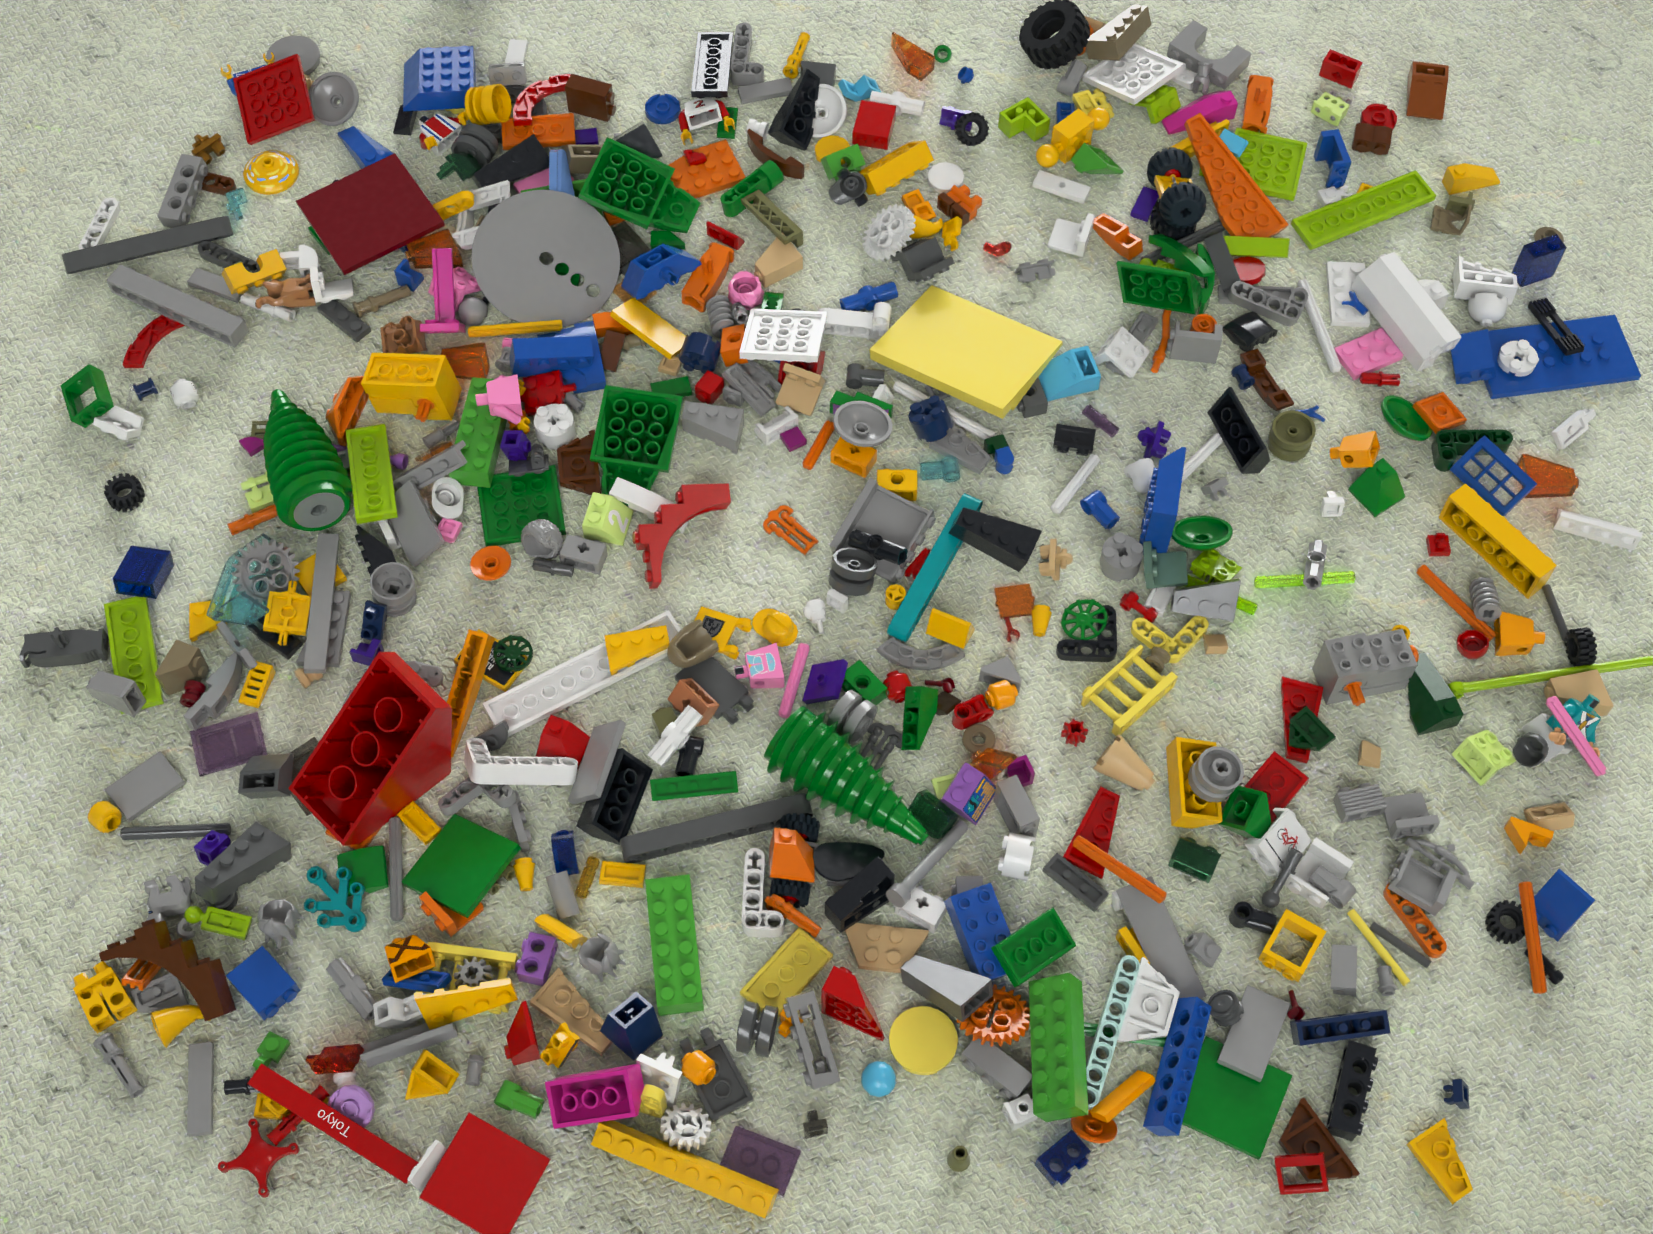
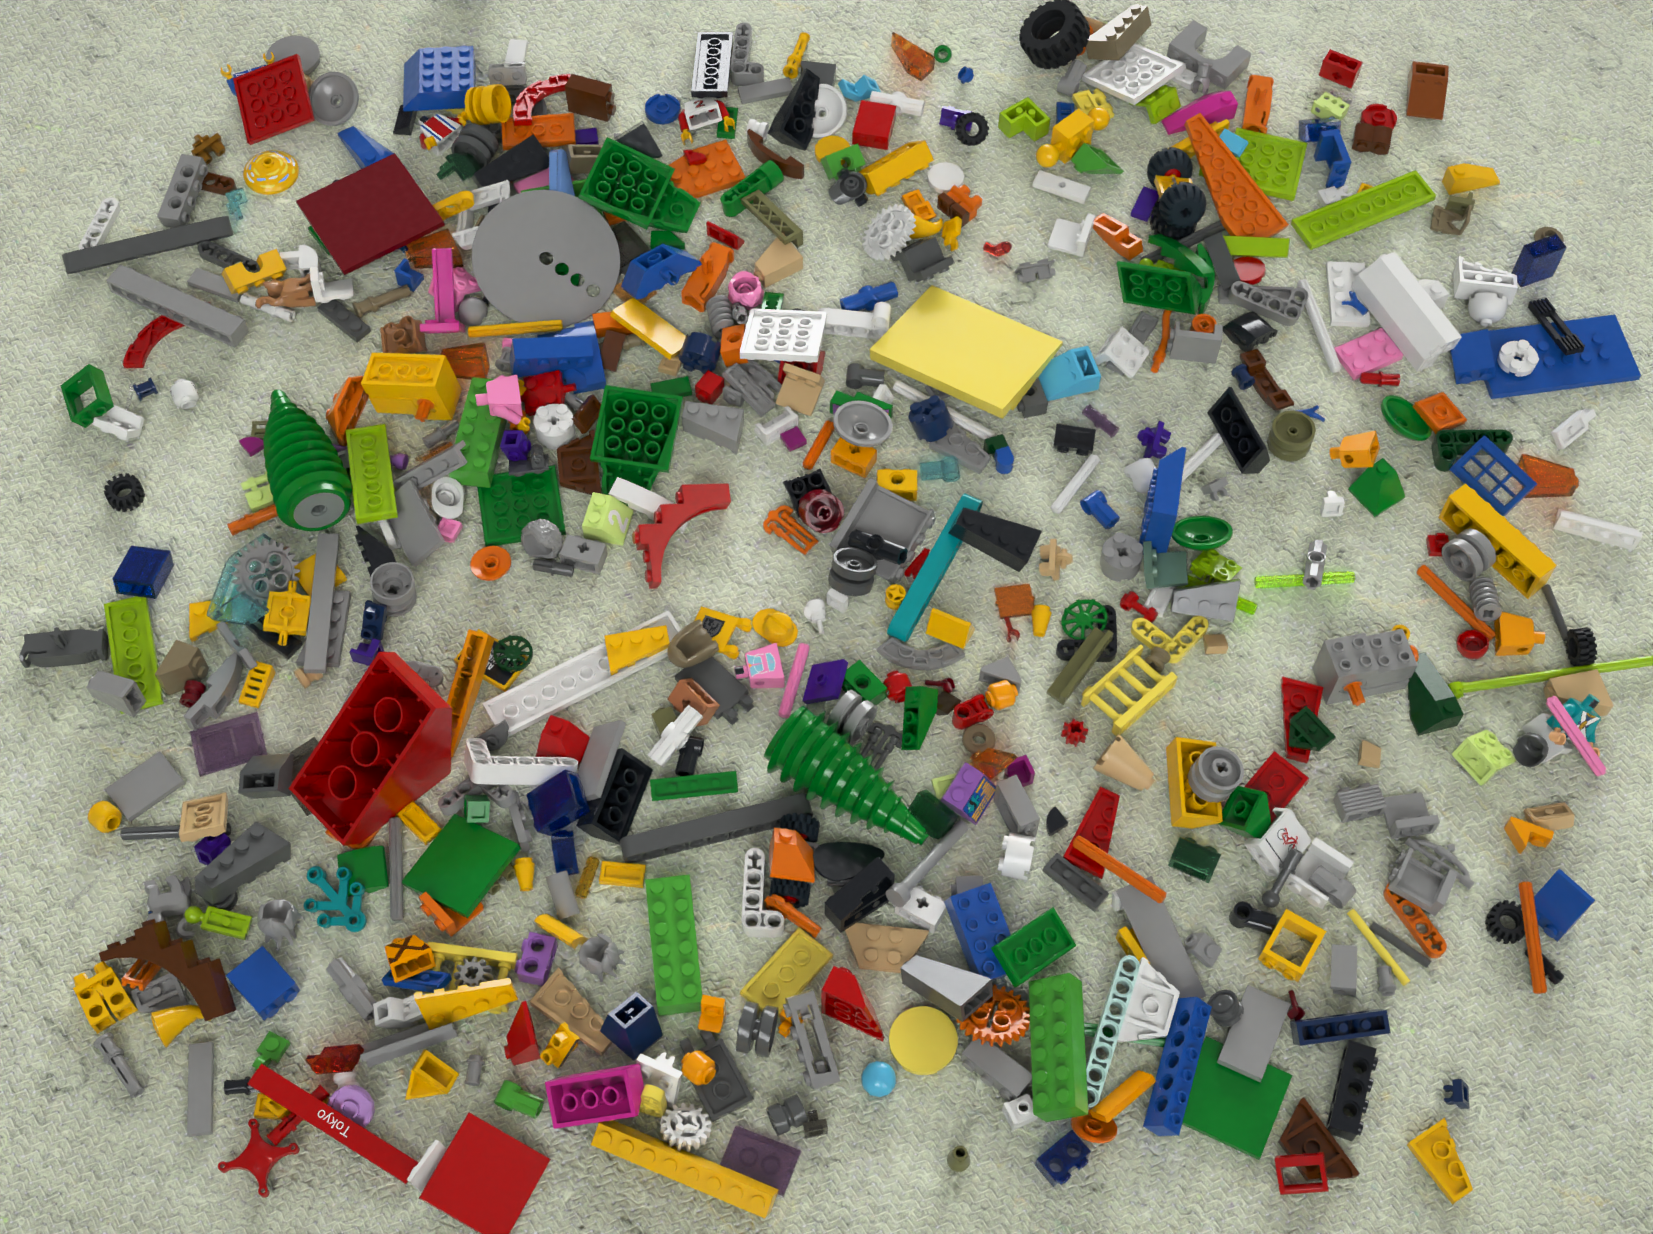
none -> tan plate [179,792,229,842]
none -> green brick [464,795,490,823]
none -> clear blue brick [526,770,590,836]
none -> reddish brown tile [572,394,601,434]
none -> light orange slope [698,995,726,1033]
none -> dark grey wheel [766,1095,808,1136]
none -> black slope [783,468,832,518]
none -> dark red brick [799,489,844,533]
none -> olive fence [1046,627,1114,705]
none -> black tile [1046,806,1068,836]
none -> clear blue brick [1298,117,1341,142]
none -> light grey wheel [1442,528,1496,581]

